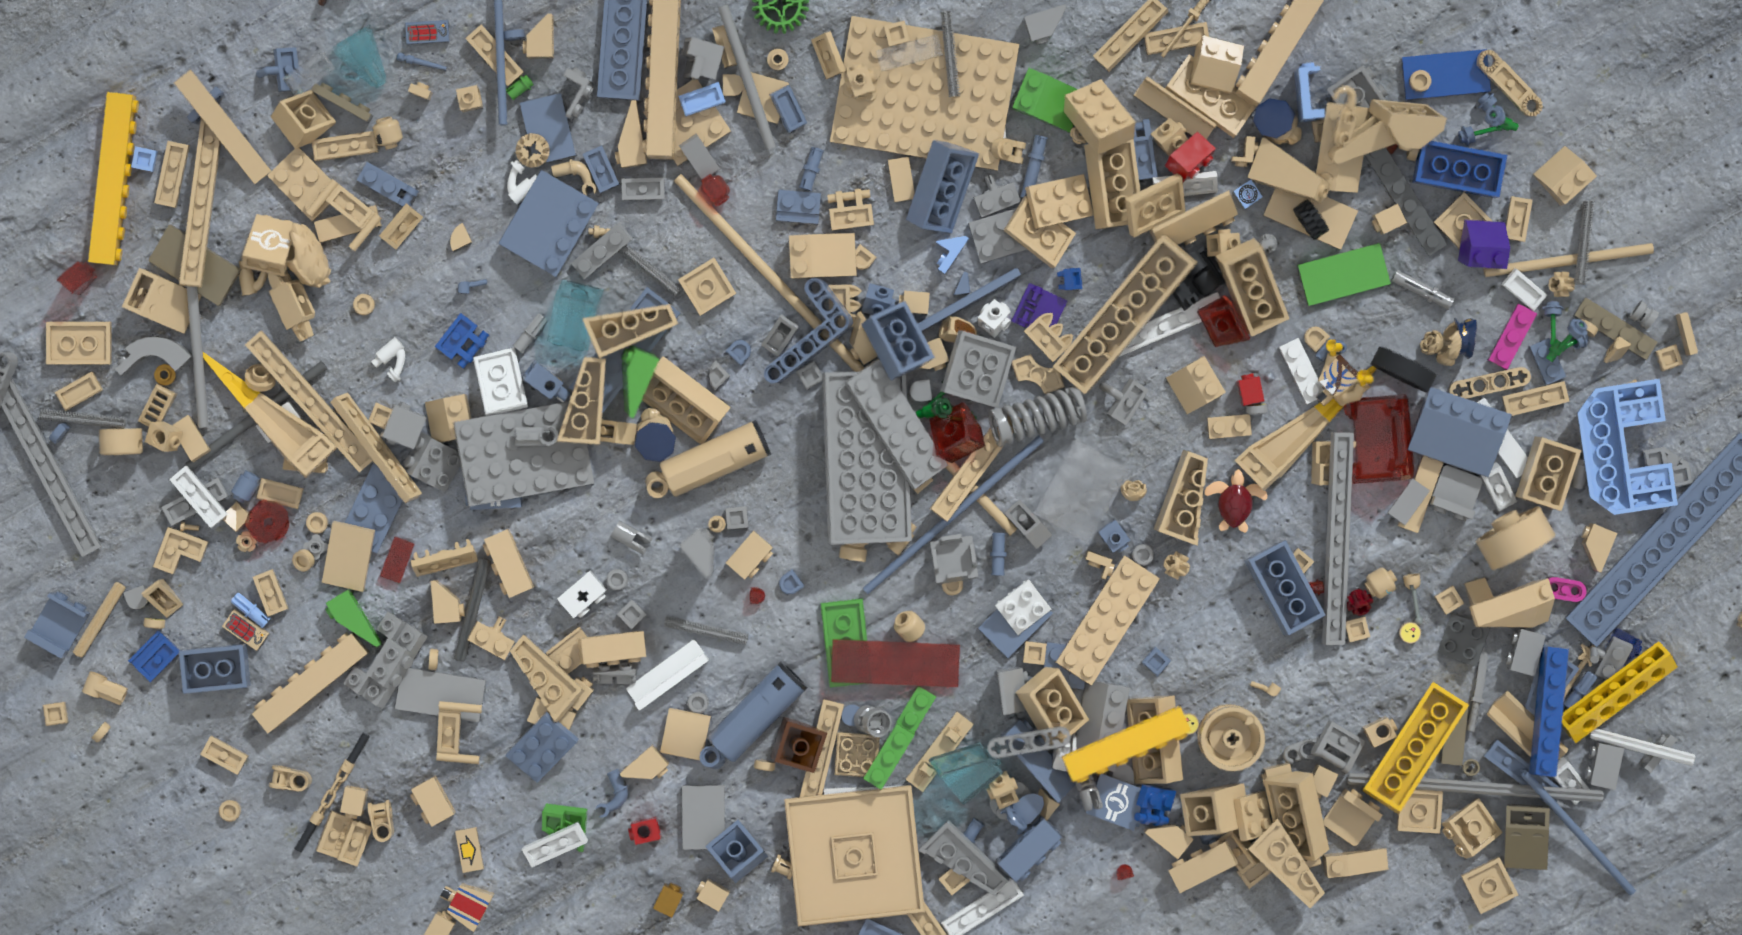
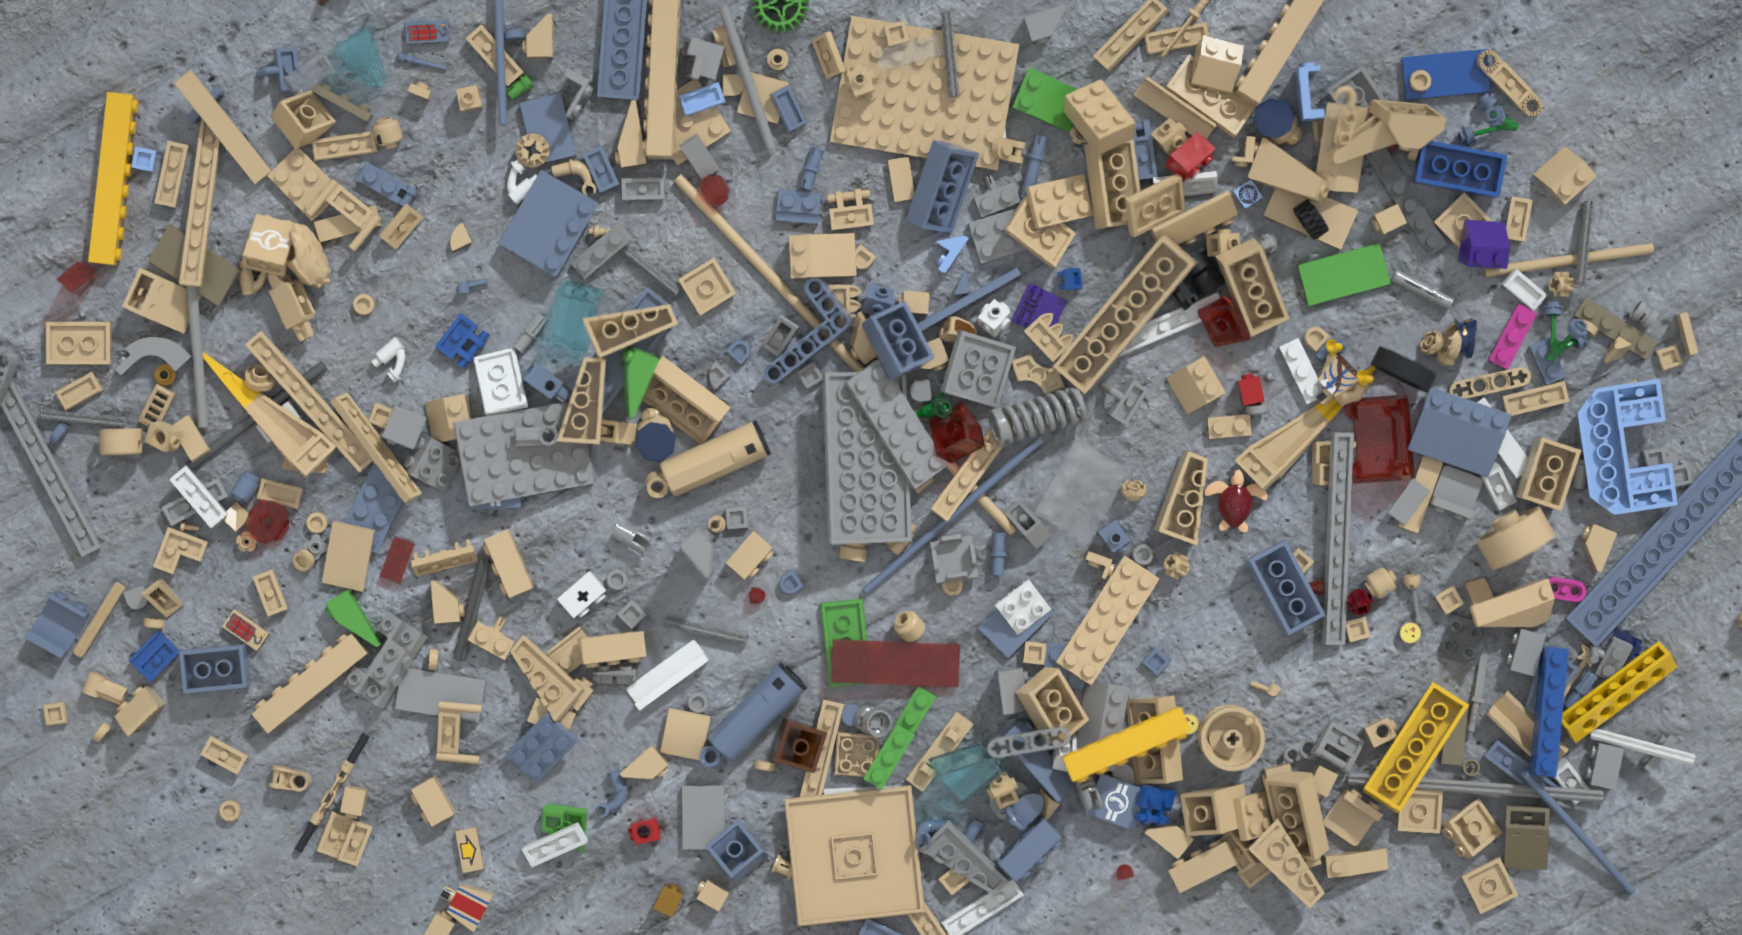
light blue axle [231,593,271,628] -> none
tan piece [368,800,394,842] -> none
none -> tan slope [114,686,166,737]
none -> sand blue piece [915,818,952,849]

